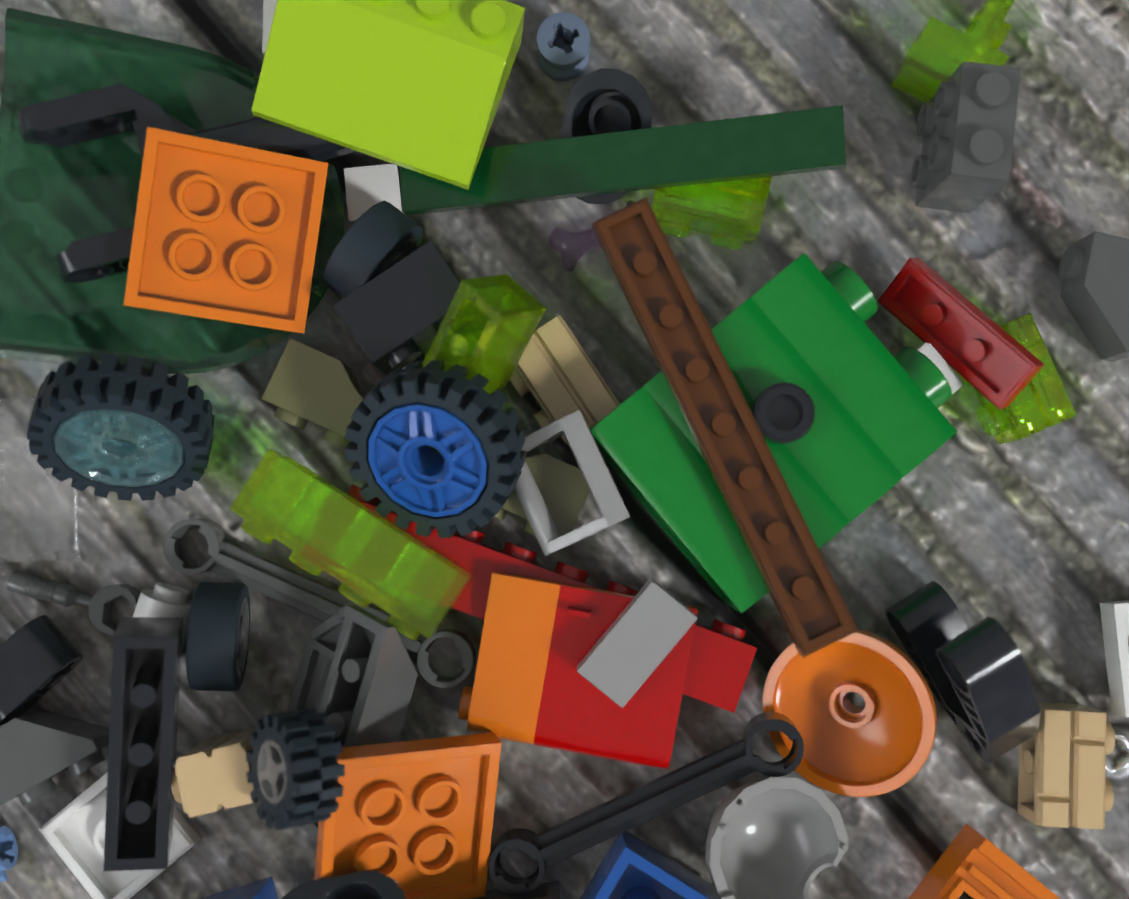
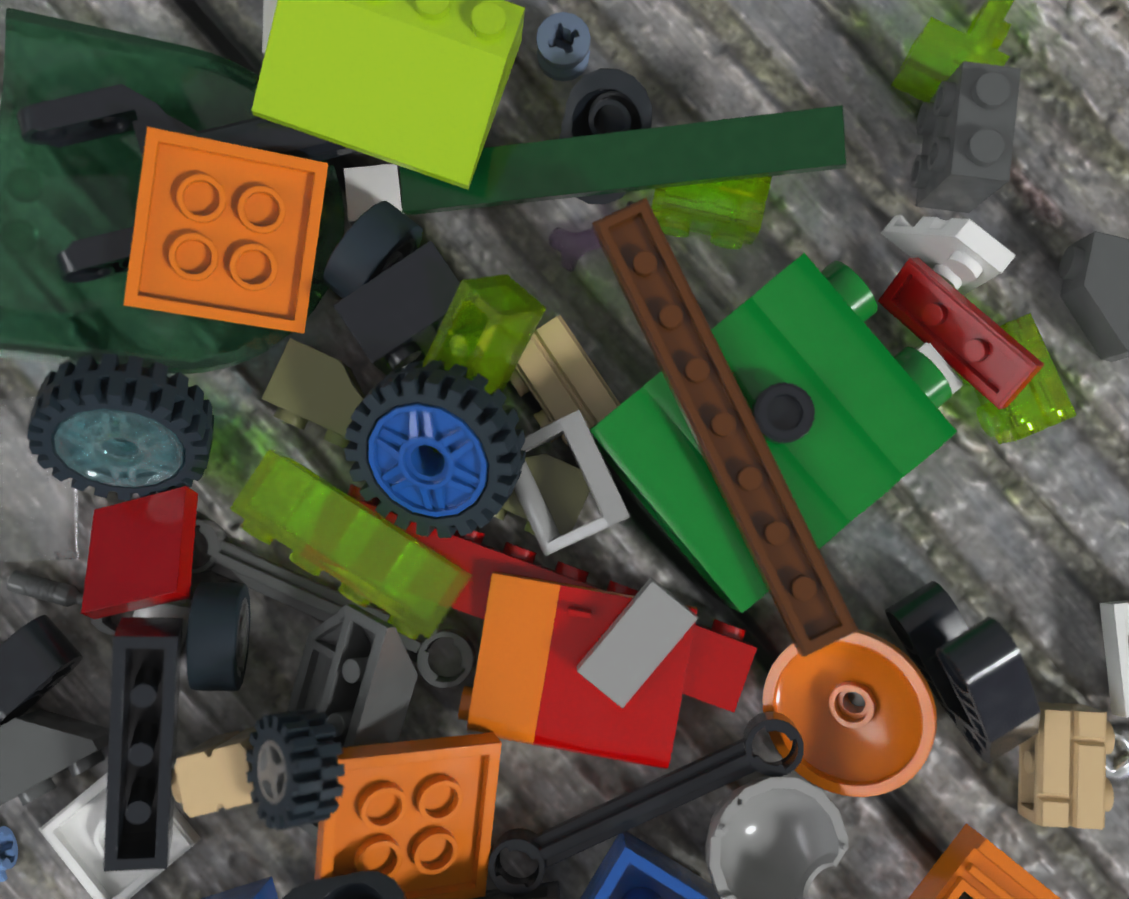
none -> red tile [81,486,198,619]
none -> white wing [881,215,1016,296]

